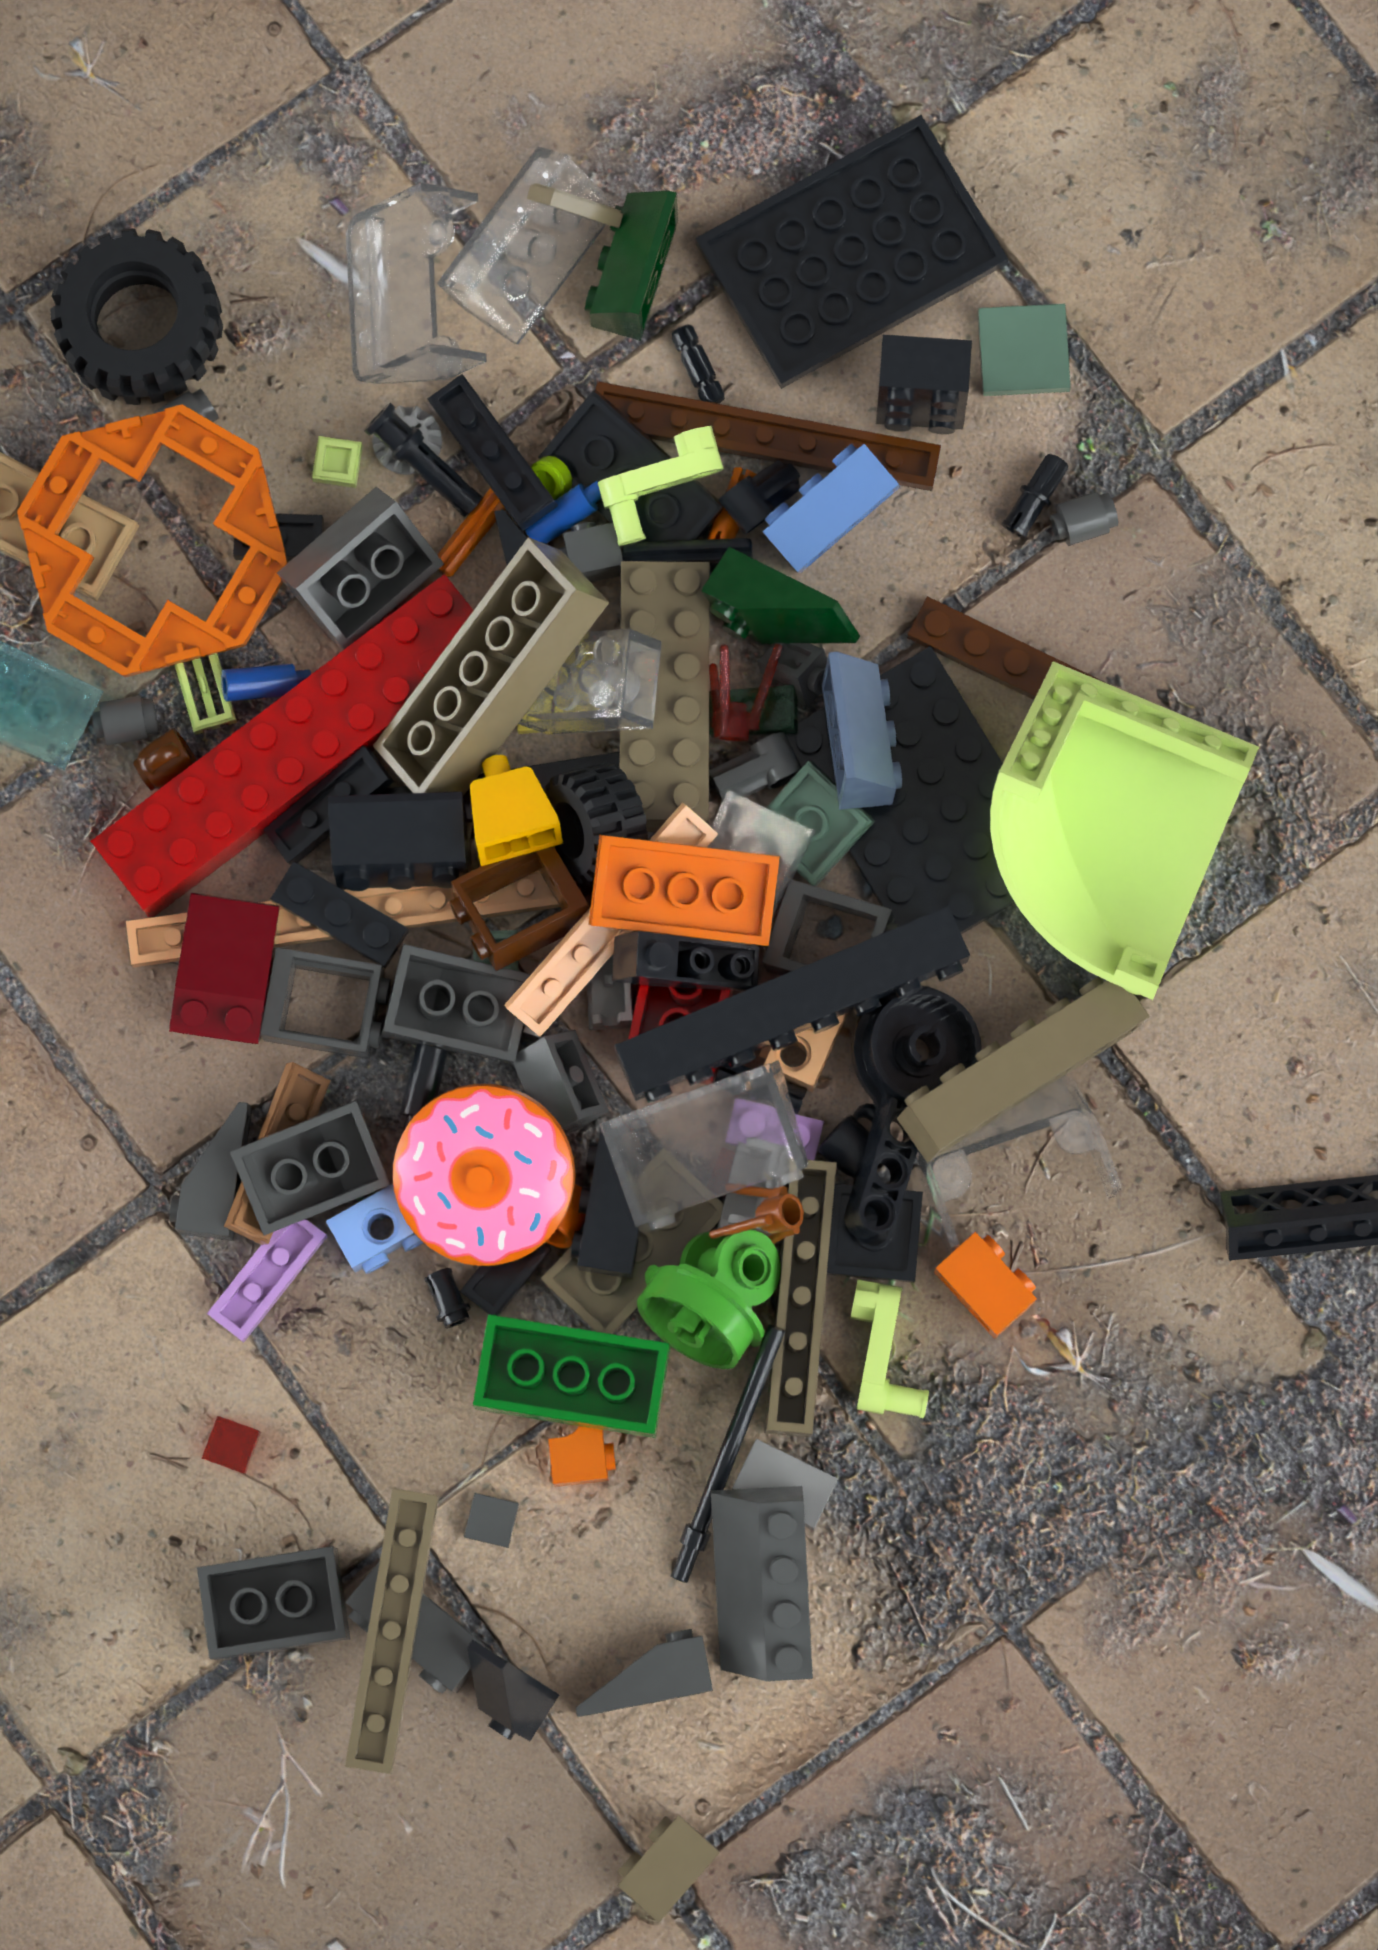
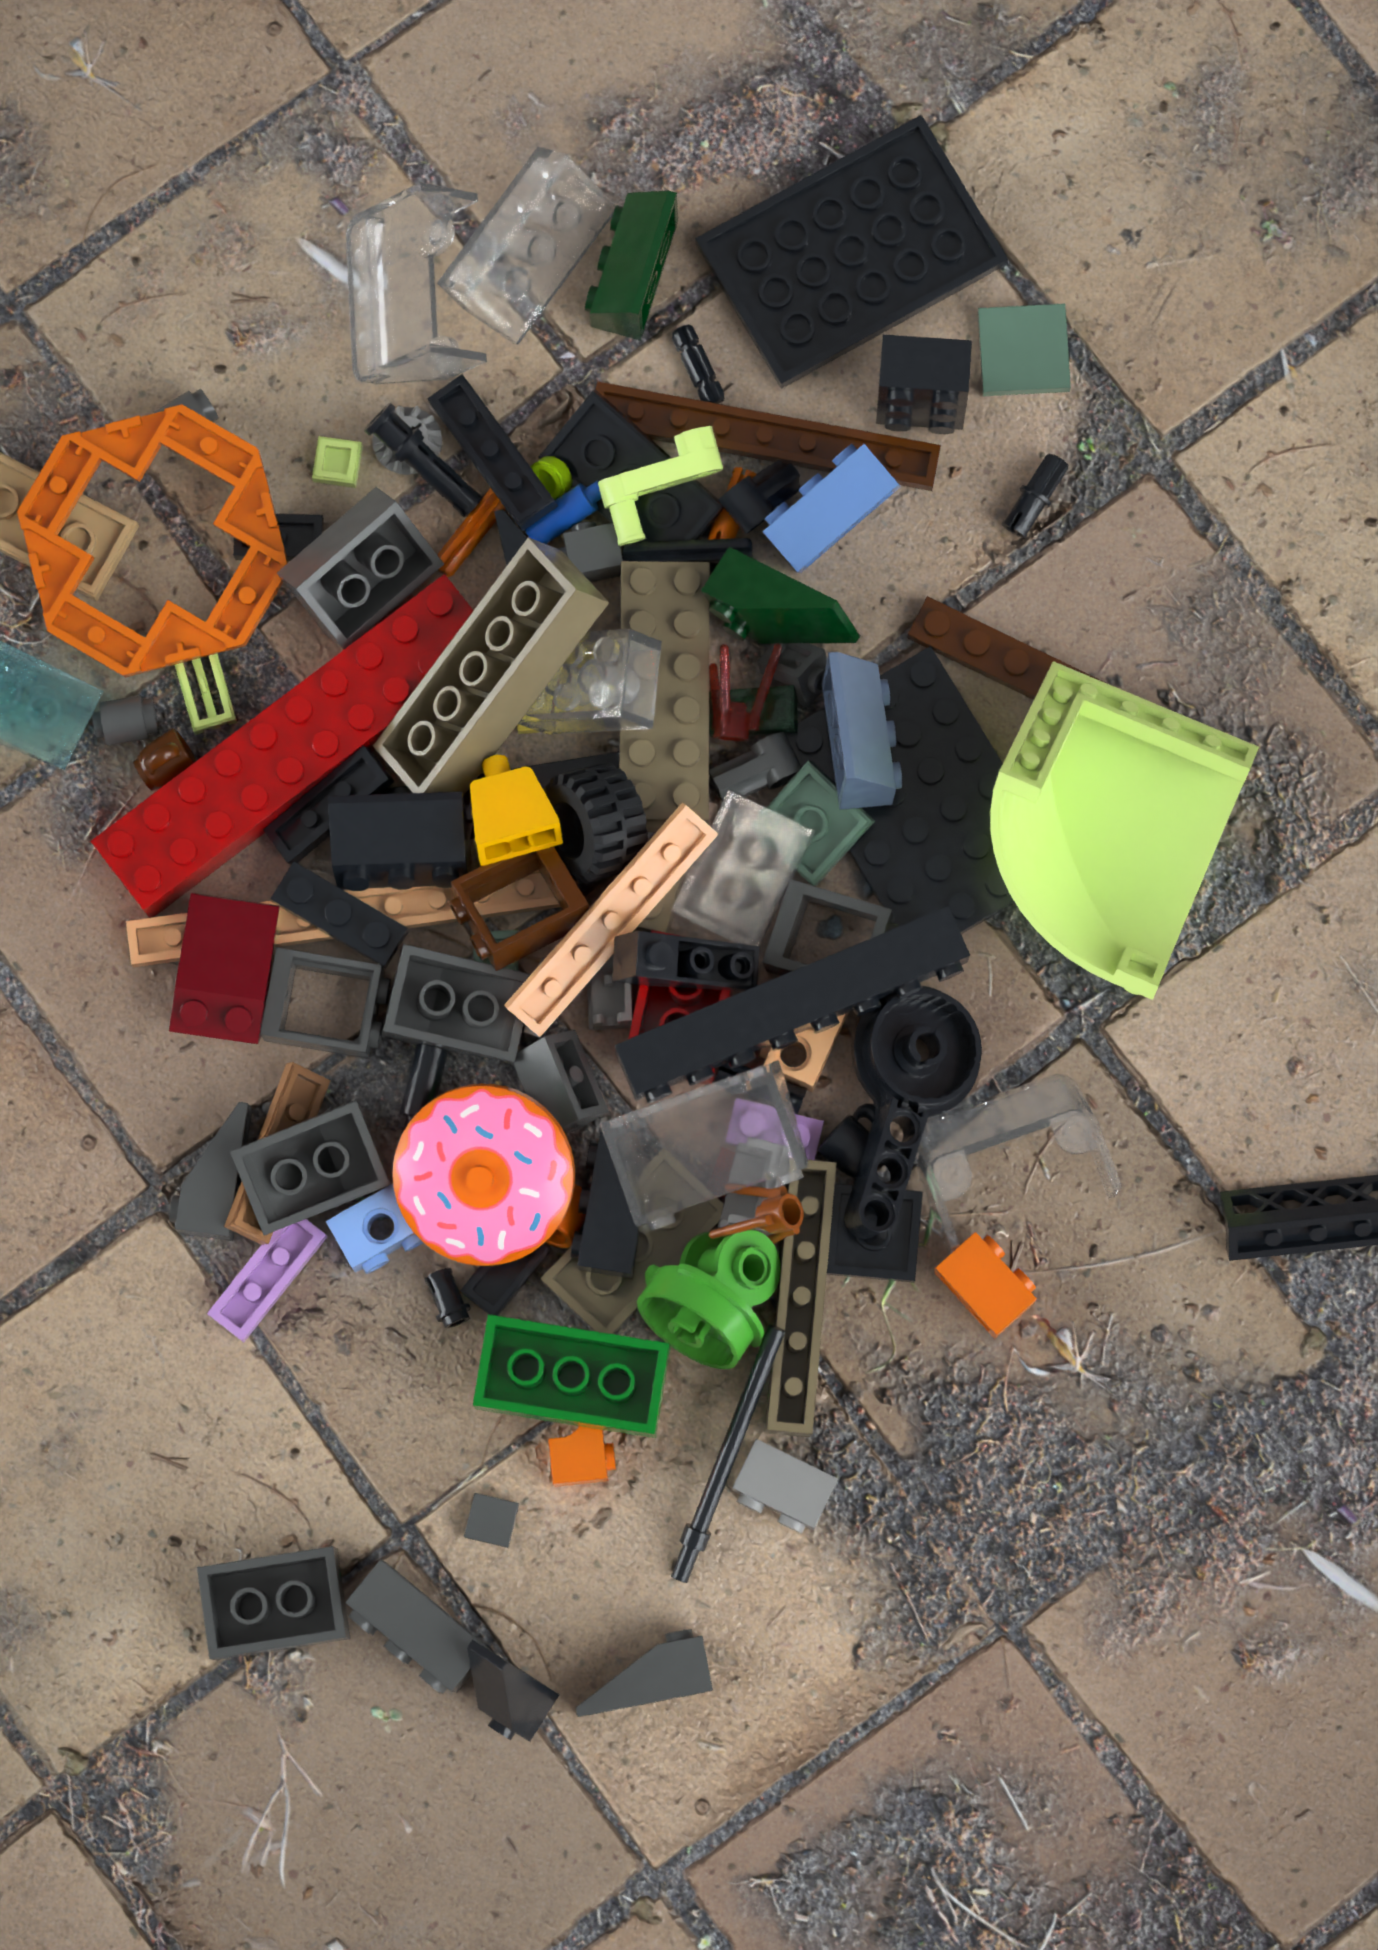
black tyre [50,228,223,405] -> none
clear red tile [202,1416,261,1475] -> none
blue cylinder [221,664,311,702] -> none
dark tan plate [345,1488,439,1774] -> none
dark tan tile [526,183,623,228] -> none
orange plate [589,835,780,946] -> none
dark tan brick [617,1815,720,1923] -> none
dark grey slope [711,1486,813,1681] -> none
yellowish green beam [850,1279,929,1418] -> none
dark tan brick [897,976,1150,1163] -> none
dark grey brick [1050,492,1119,546] -> none

